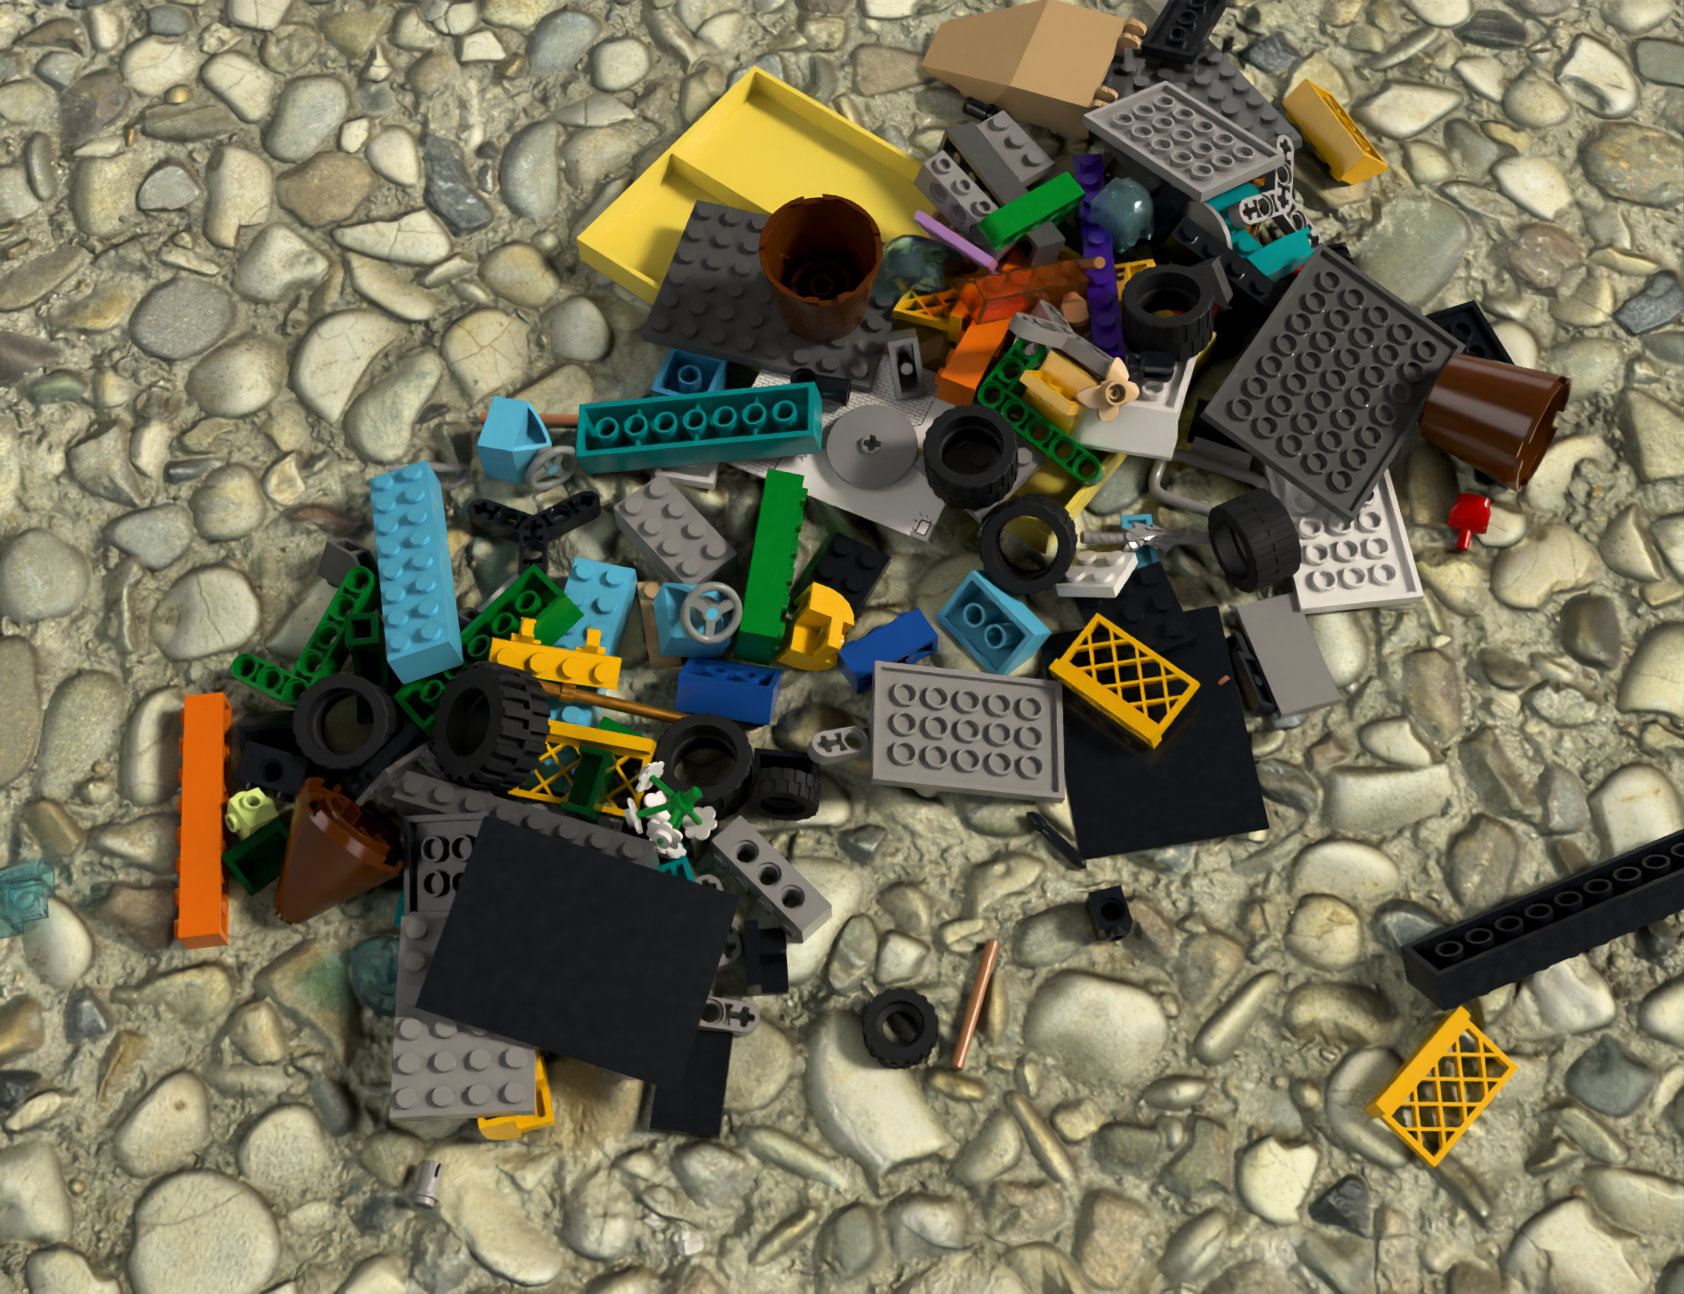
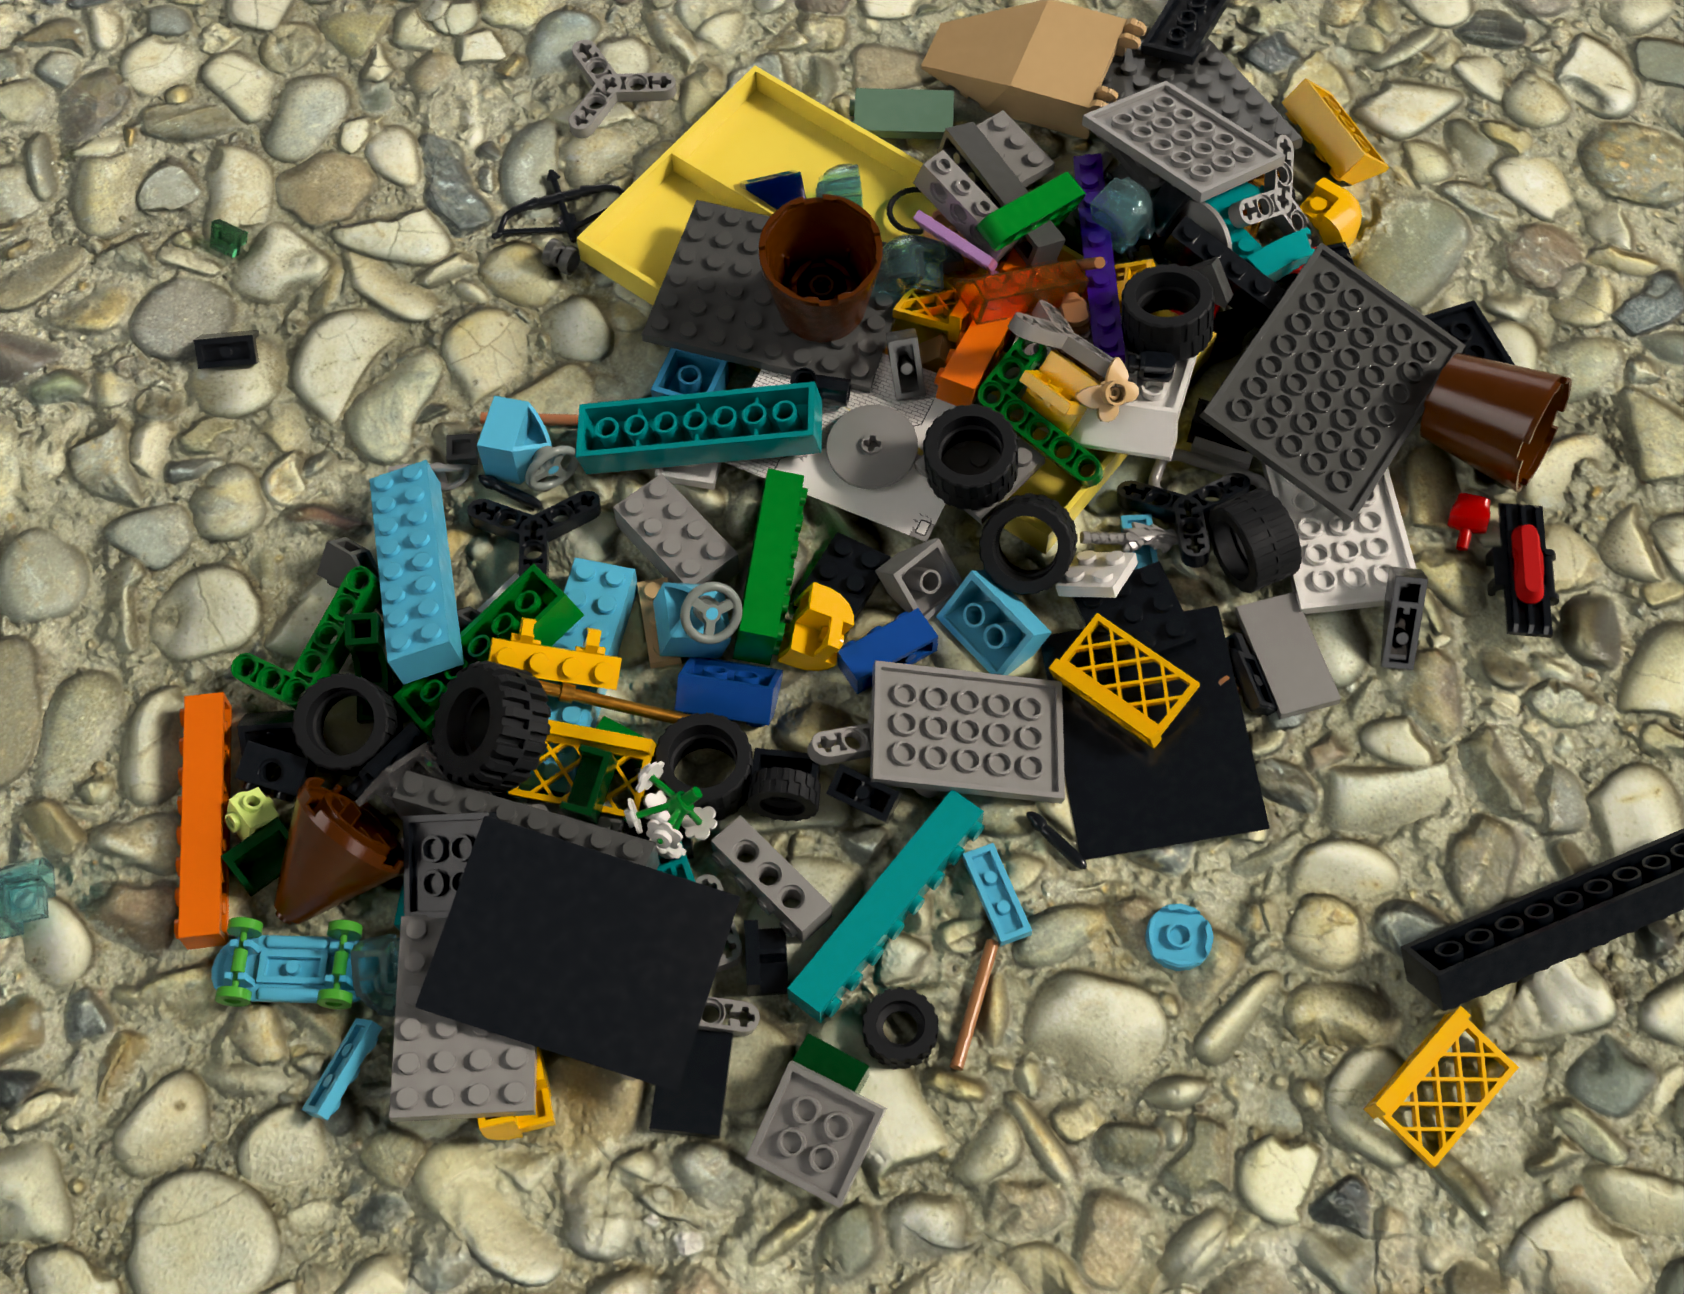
light grey pin [410,1160,444,1209] -> none
black pin [962,97,999,122] -> none
black brick [1085,885,1133,942] -> none
none -> black panel [193,330,259,369]
none -> clear green tile [209,219,248,258]
none -> medium azure piece [211,917,380,1009]
none -> medium azure plate [301,1018,383,1121]
none -> dark grey plate [446,433,478,465]
none -> black piece [478,474,542,509]
none -> black piece [492,169,625,243]
none -> dark grey wheel [542,238,580,275]
none -> light grey piece [569,40,677,138]
none -> clear blue slope [739,170,806,210]
none -> light grey plate [745,1060,887,1208]
none -> teal brick [787,790,984,1023]
none -> dark green panel [793,1033,869,1094]
none -> clear light blue brick [815,163,863,208]
none -> black brick [826,764,902,824]
none -> sand green panel [849,88,954,140]
none -> light grey slope [875,538,963,621]
none -> black tyre [887,187,923,234]
none -> medium azure plate [962,843,1032,947]
none -> black piece [1117,473,1250,568]
none -> medium azure tile [1145,904,1214,971]
none -> yellow brick [1300,177,1362,247]
none -> black slope [1381,566,1428,670]
none -> black piece [1485,503,1559,638]

